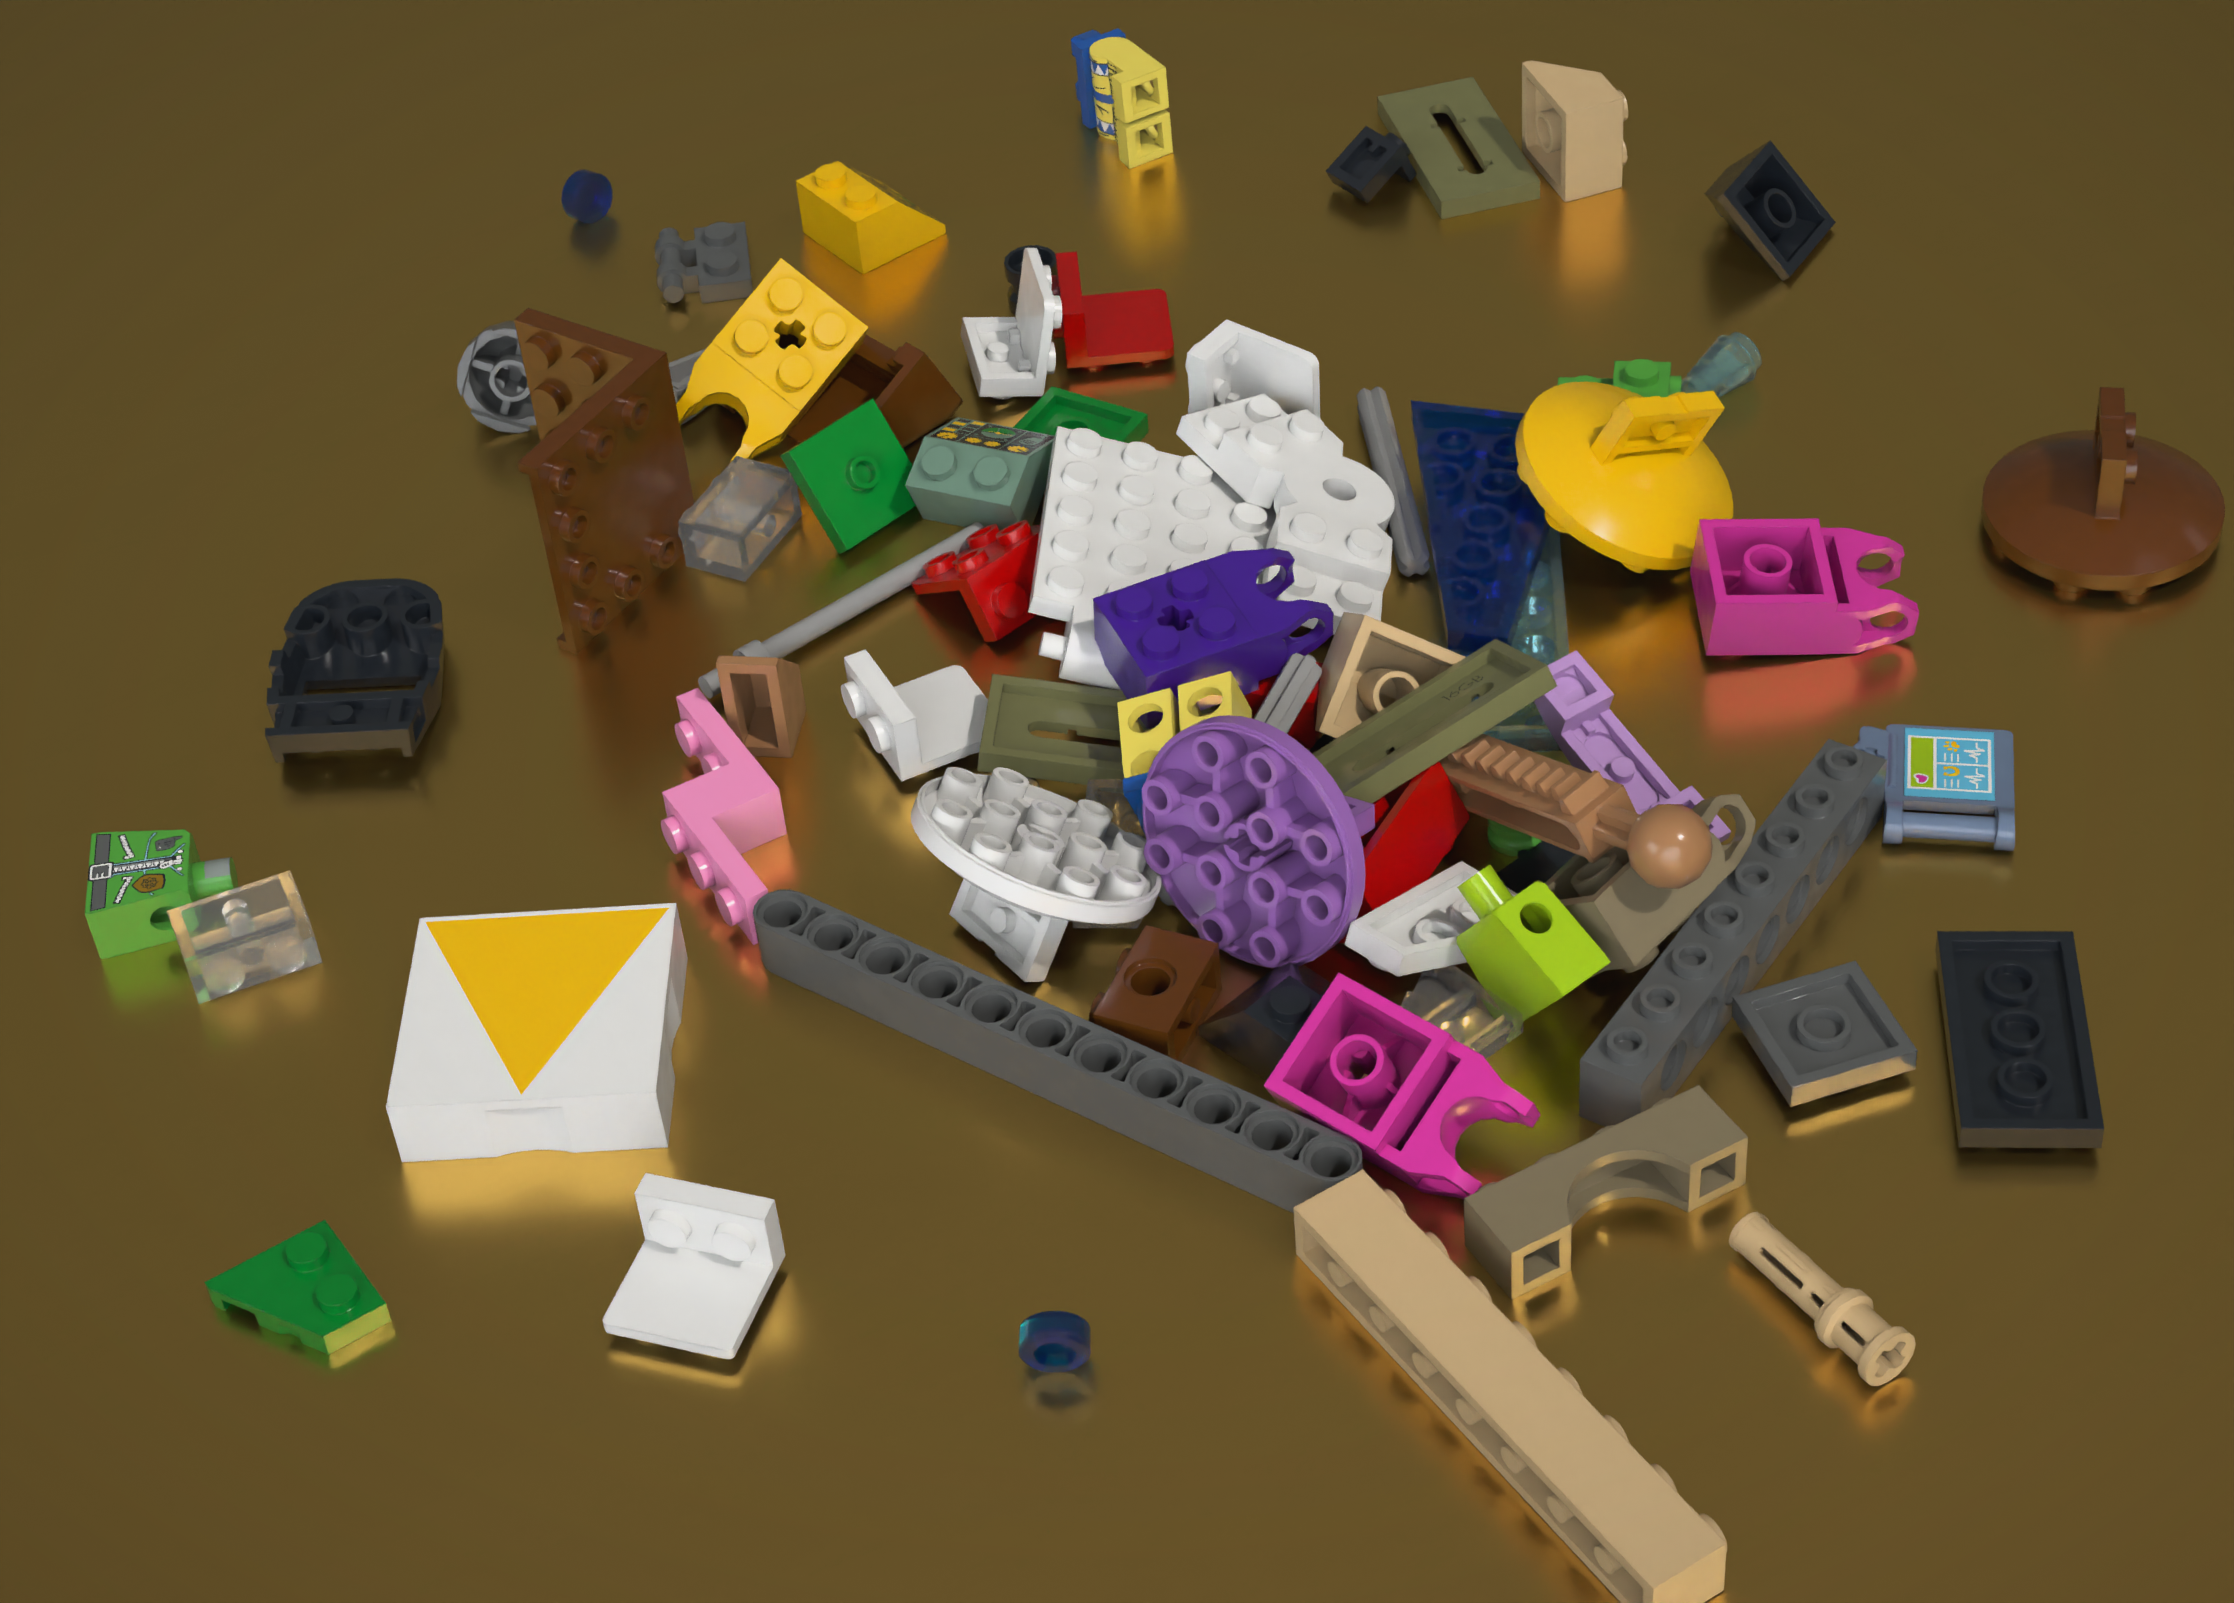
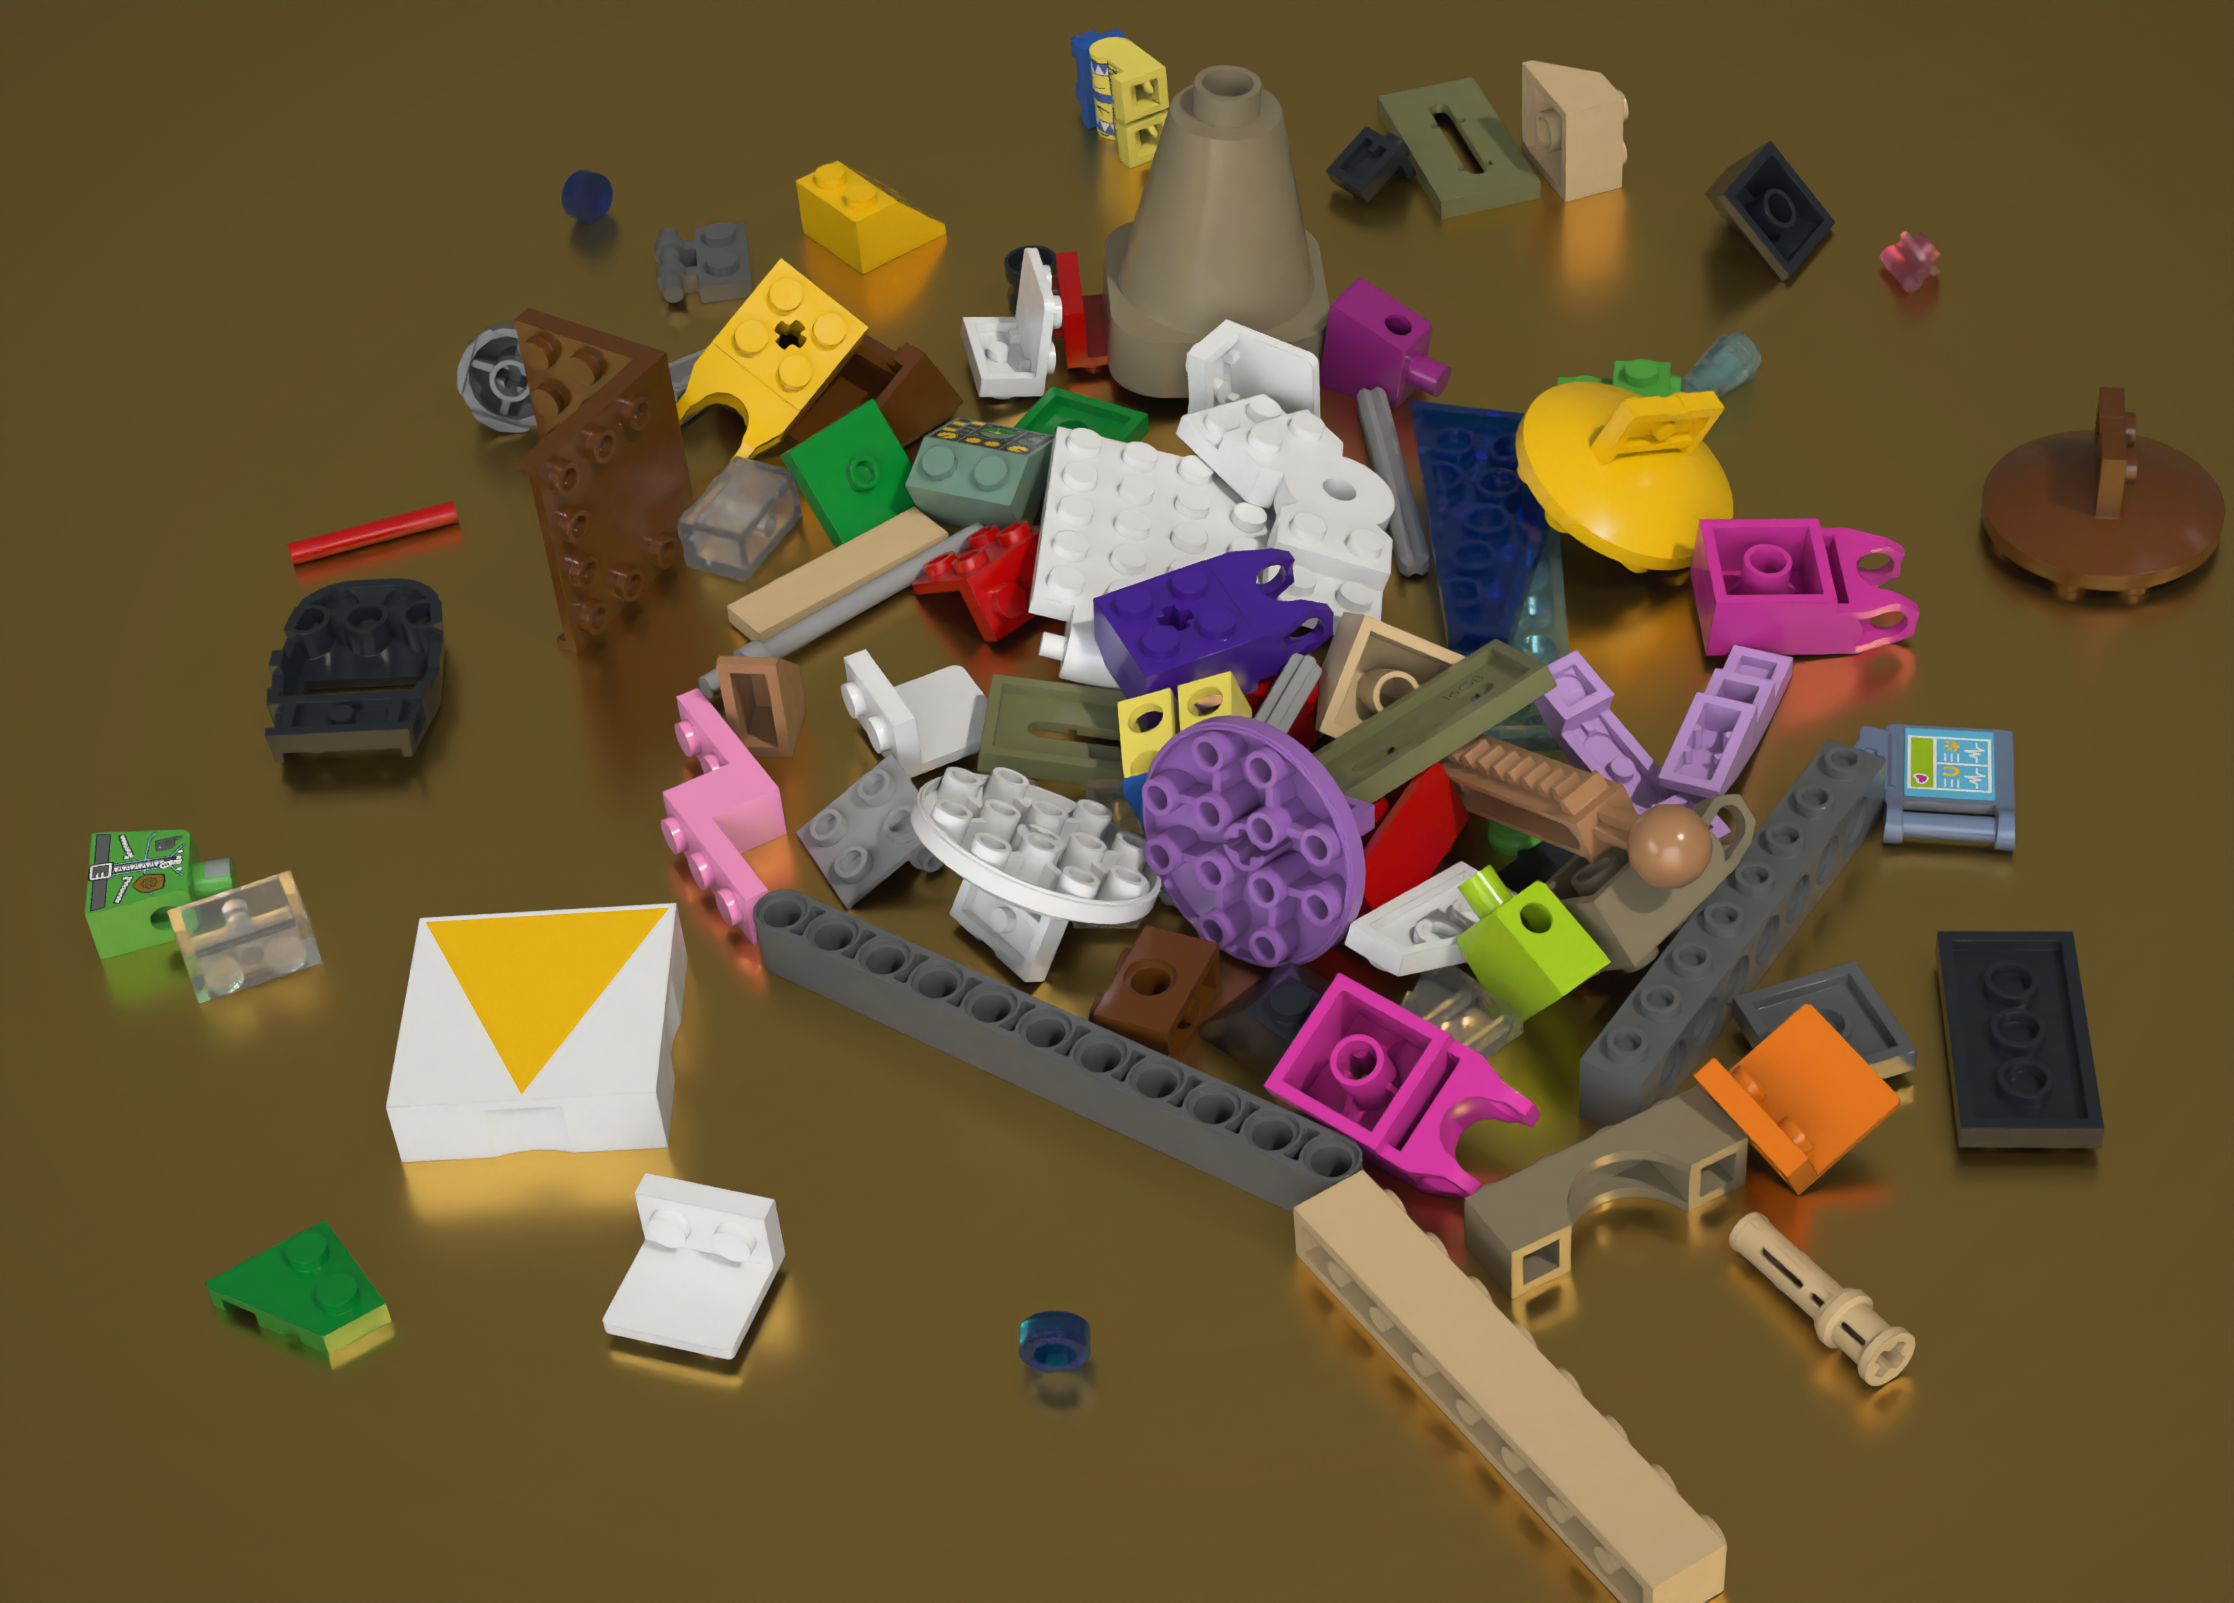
none -> red bar [287,501,459,565]
none -> tan tile [726,507,948,642]
none -> light grey hinge [796,754,944,909]
none -> dark tan cone [1103,65,1330,398]
none -> magenta torso [1319,277,1451,410]
none -> lavender slope [1658,645,1793,798]
none -> orange bracket [1693,1004,1901,1196]
none -> clear pink plate [1880,230,1942,292]

